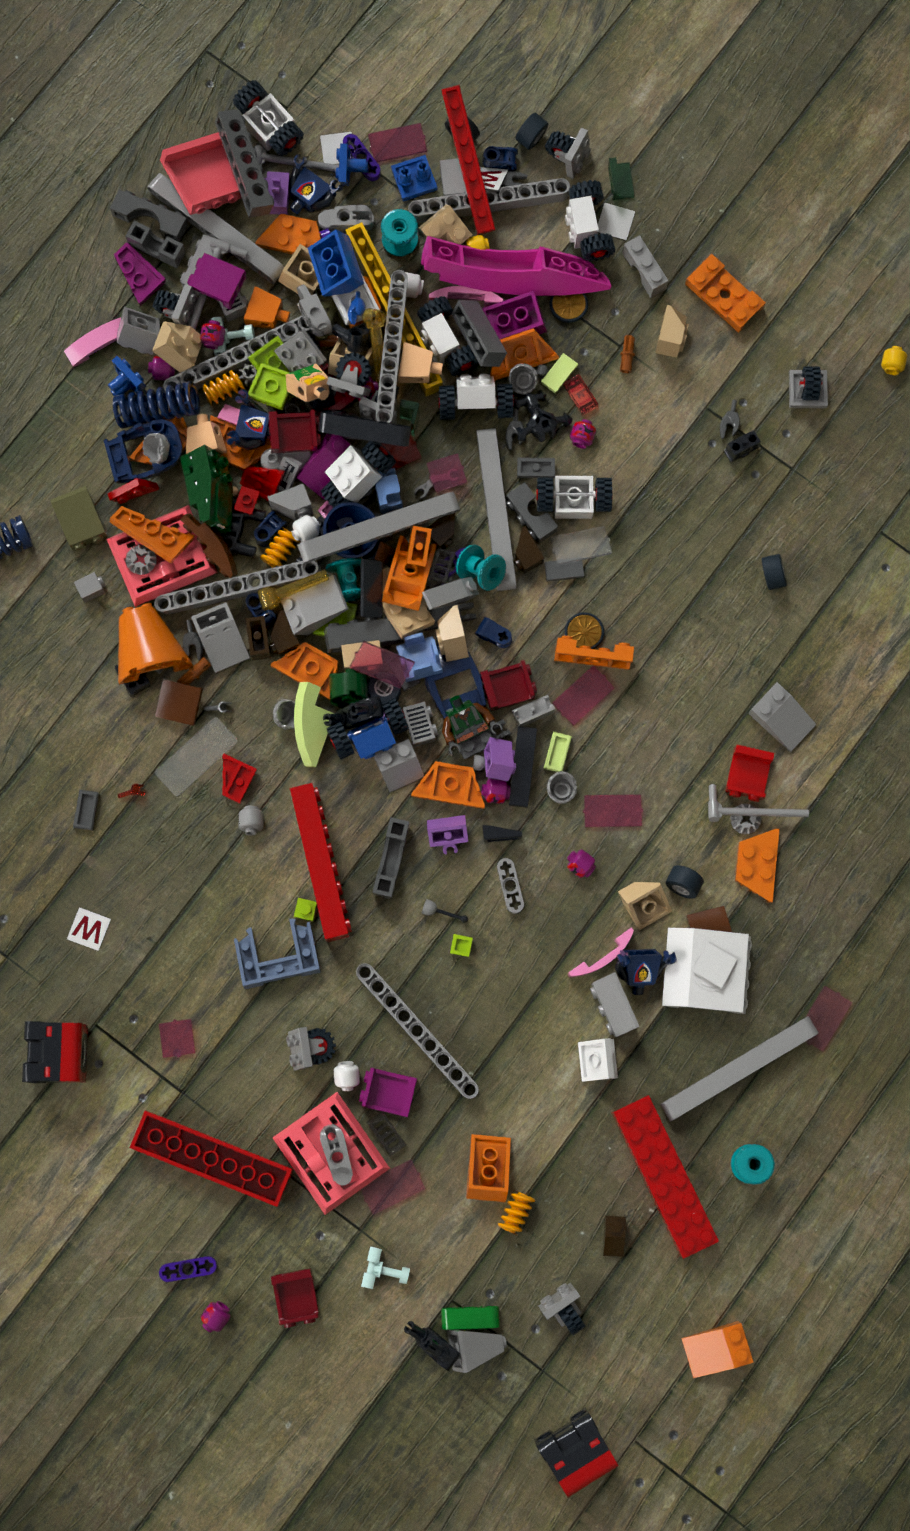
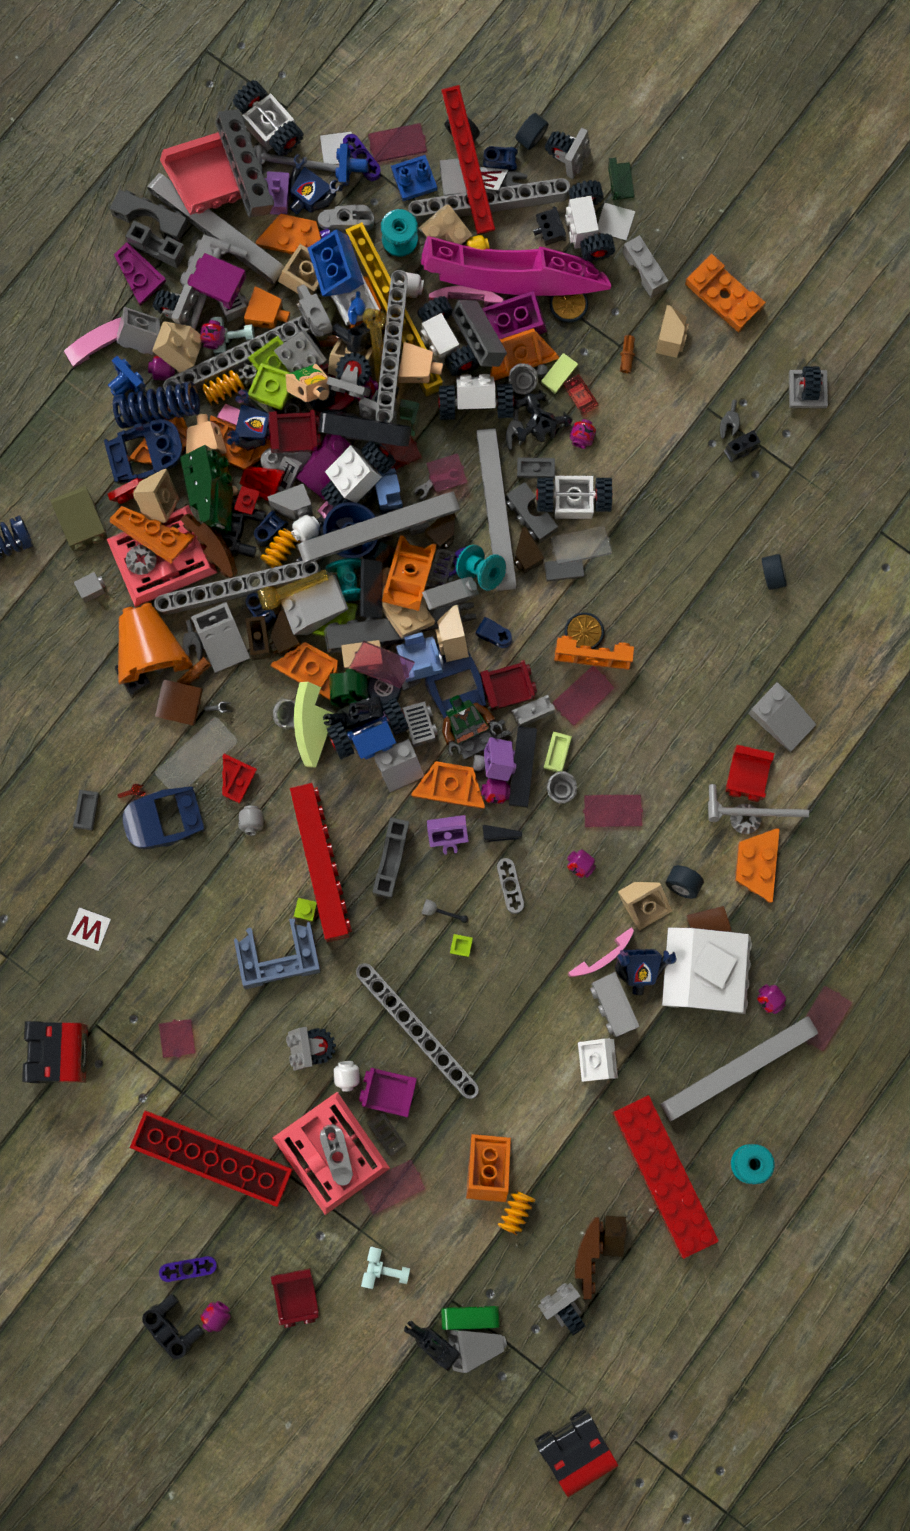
light grey hair [143,433,170,464] -> none
orange slope [407,526,432,567] -> none
orange slope [681,1321,754,1378] -> none
yellow head [881,346,907,375] -> none
none -> dark blue slope [123,786,205,849]
none -> tan slope [133,469,179,523]
none -> black piece [142,1293,205,1359]
none -> black piece [533,206,566,246]
none -> reddish brown slope [574,1217,603,1299]
none -> magenta head [757,984,786,1014]

